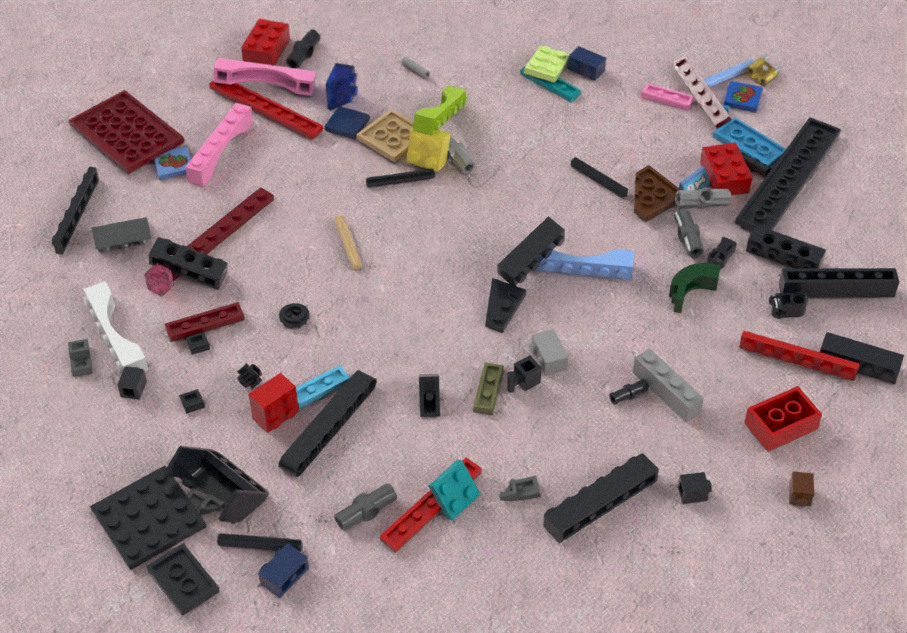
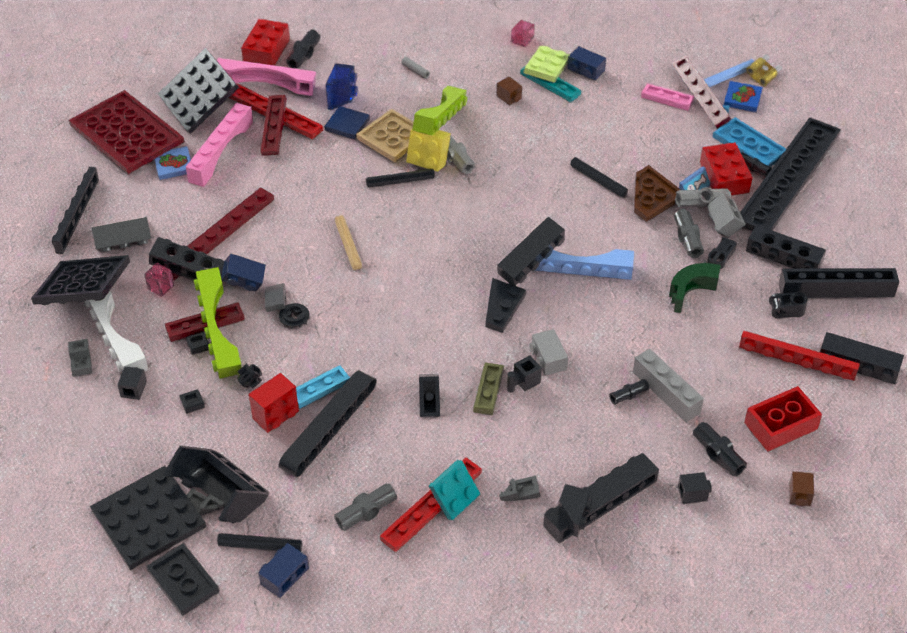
none -> black plate [31,255,130,305]
none -> plate [158,48,239,134]
none -> lime arch [194,267,242,379]
none -> dark blue brick [221,253,266,292]
none -> dark red plate [260,95,287,155]
none -> dark grey slope [265,283,286,312]
none -> reddish brown brick [496,76,522,106]
none -> clear pink brick [511,20,535,47]
none -> black slope [558,484,593,537]
none -> black piece [693,422,747,476]
none -> light grey brick [707,193,746,238]

